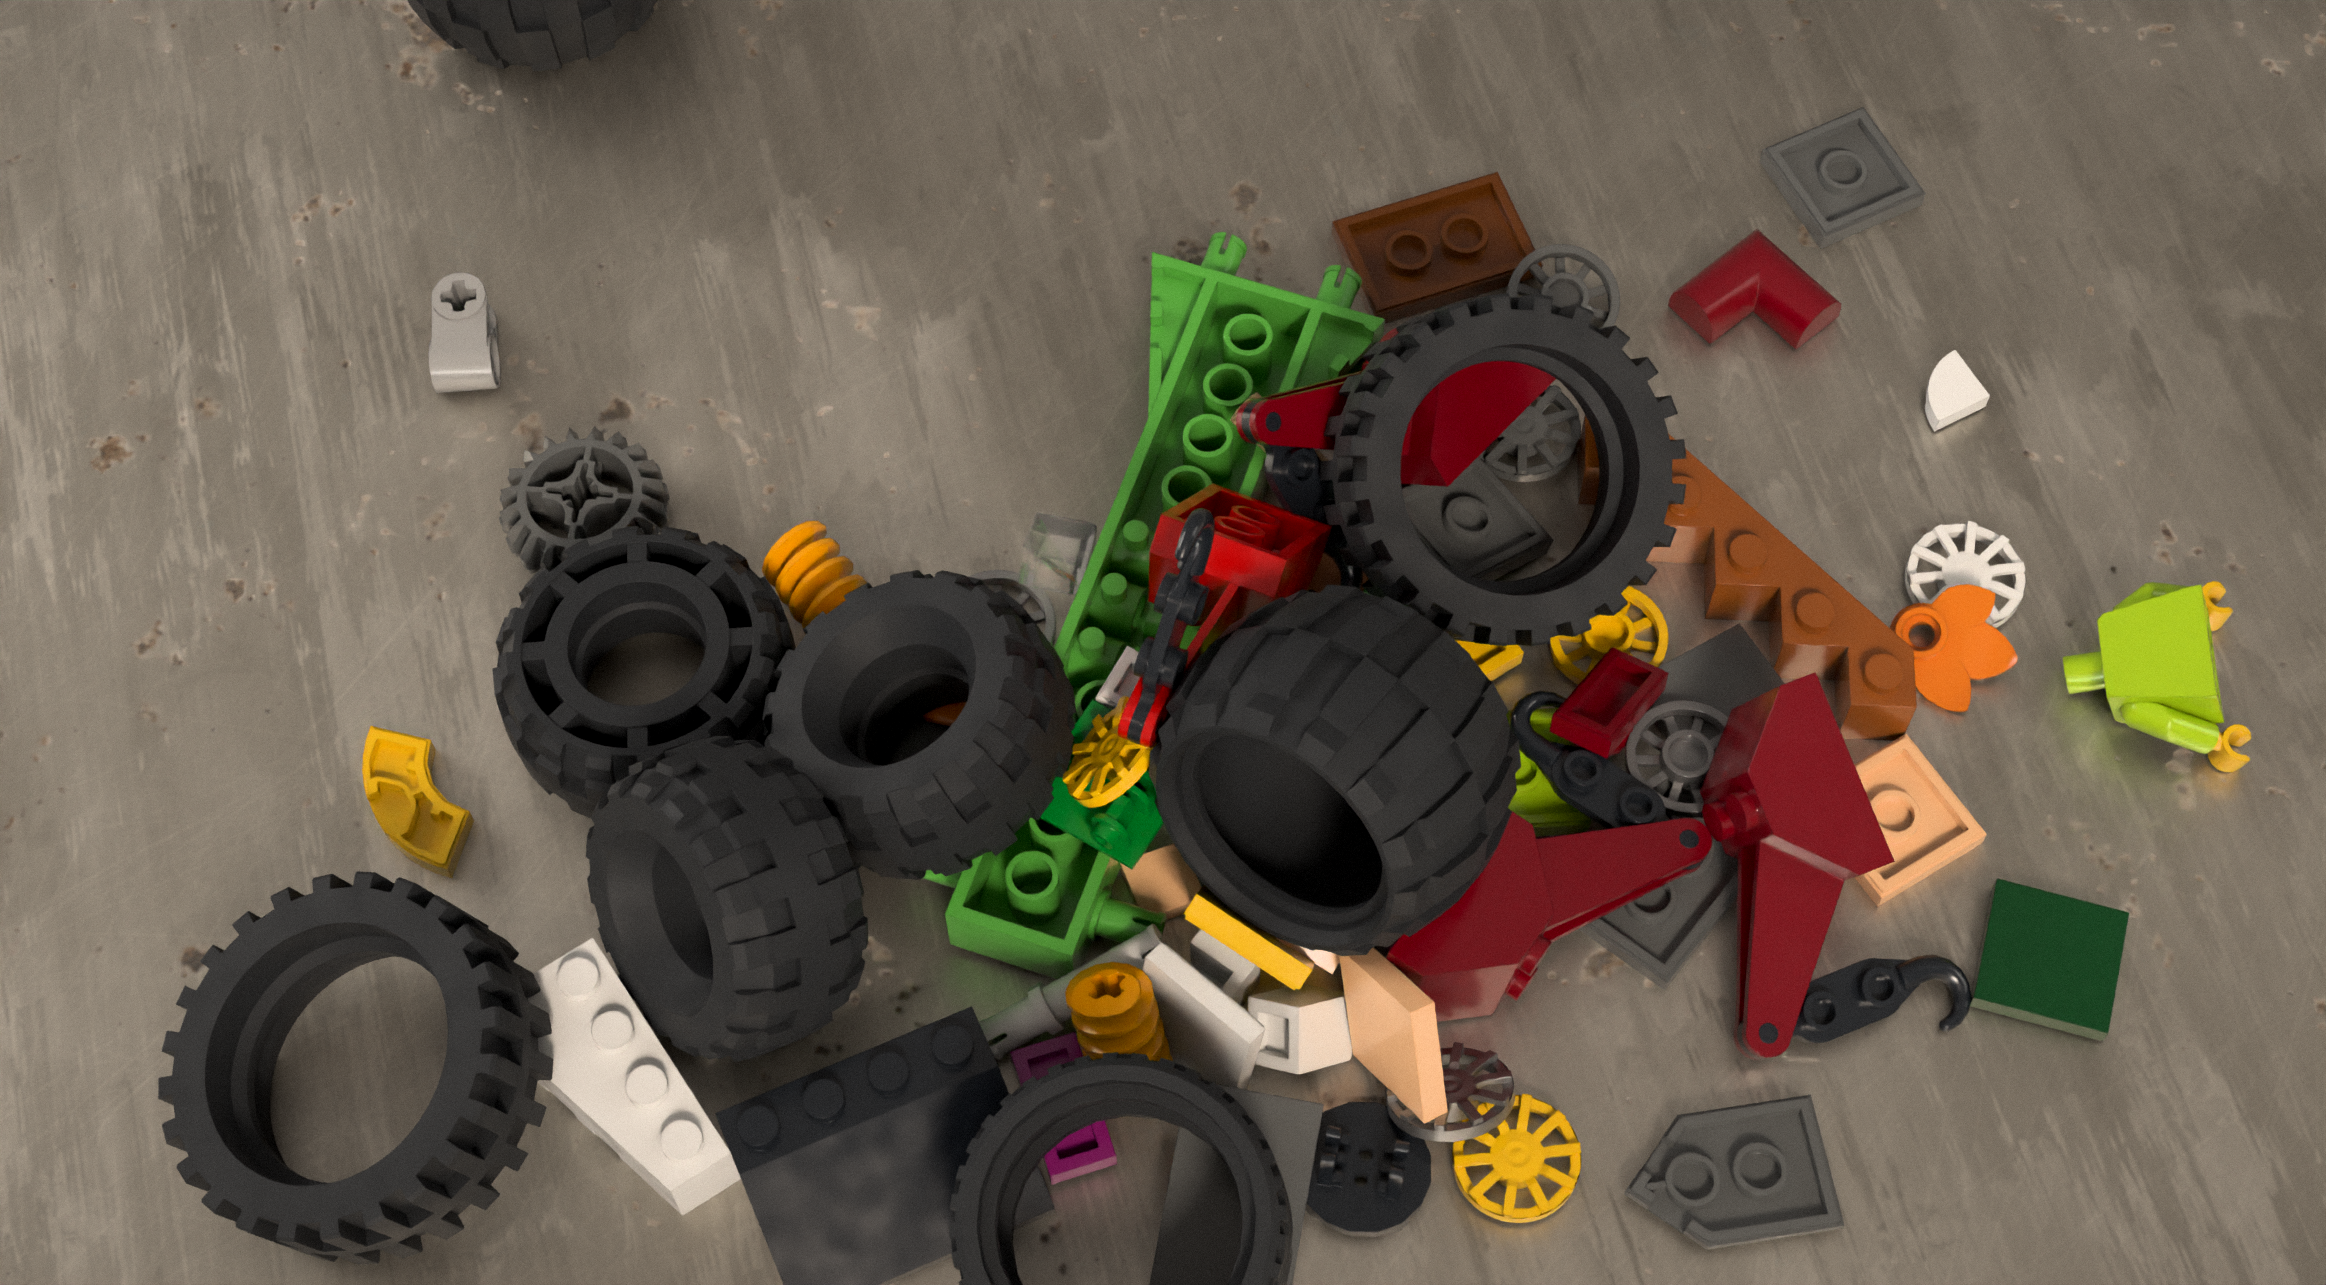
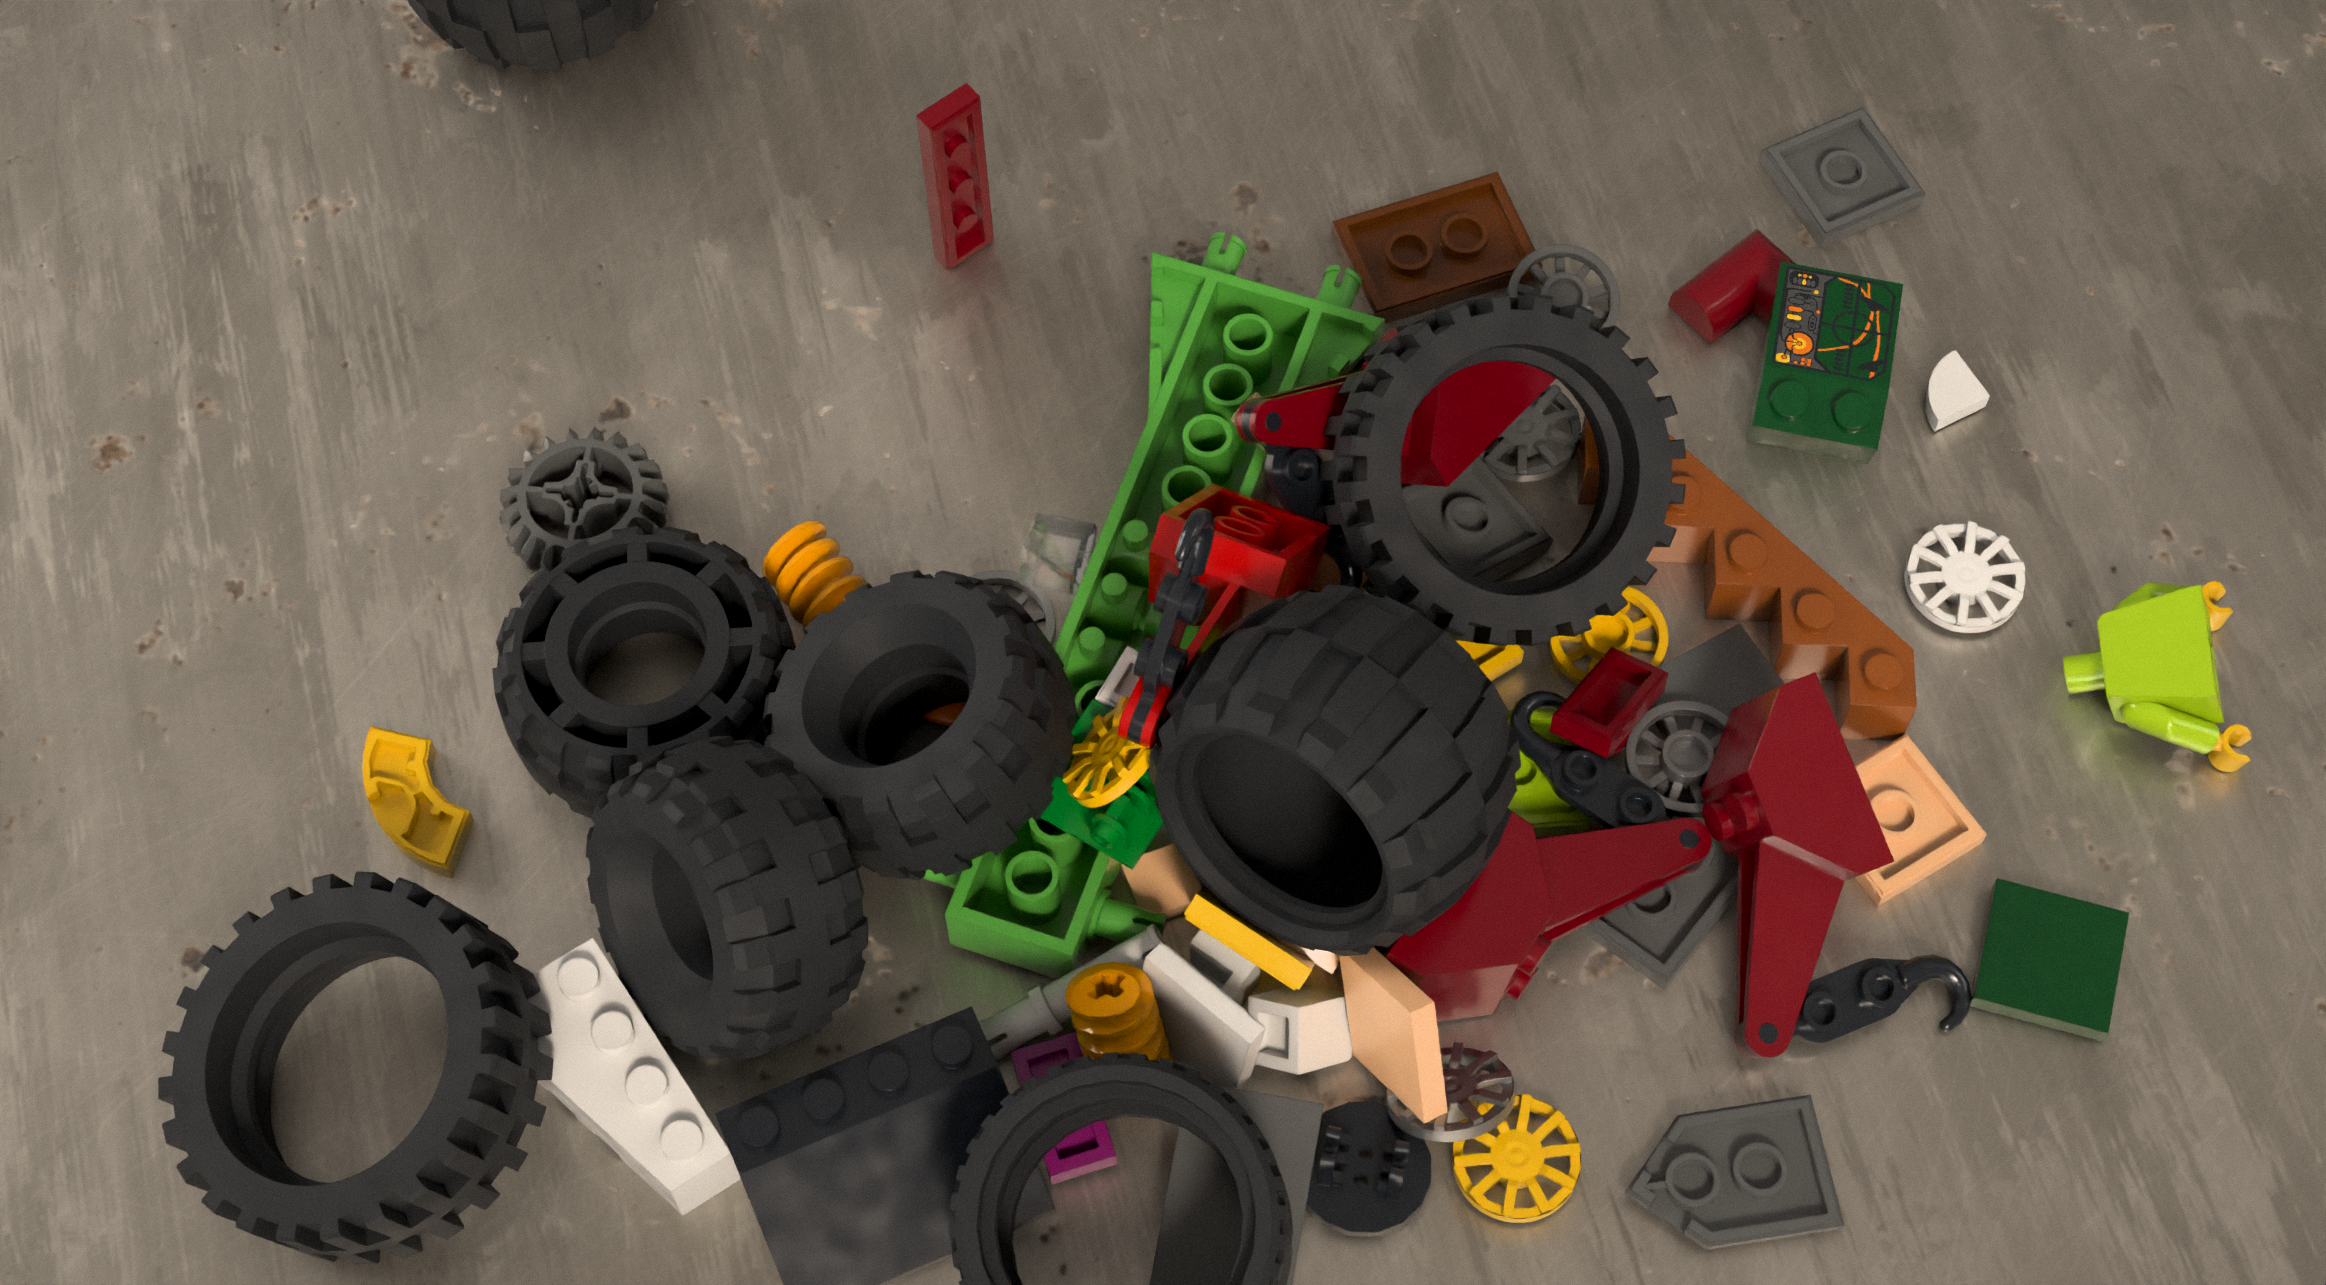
light grey piece [428,272,501,394] -> none
orange plate [1890,584,2018,712] -> none
none -> dark red tile [916,83,994,270]
none -> dark green slope [1746,262,1903,464]

